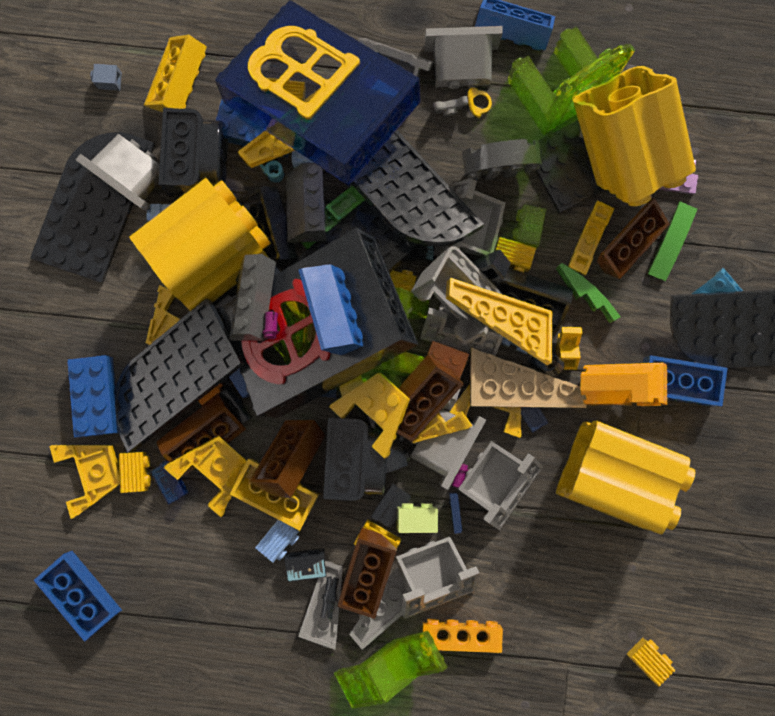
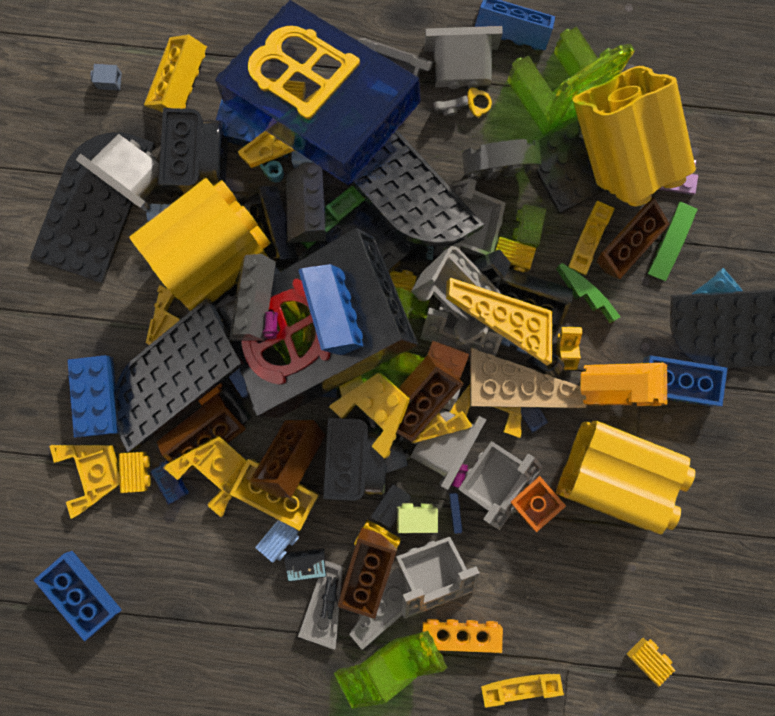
none -> yellow slope [481,674,564,708]
none -> orange slope [510,476,566,532]

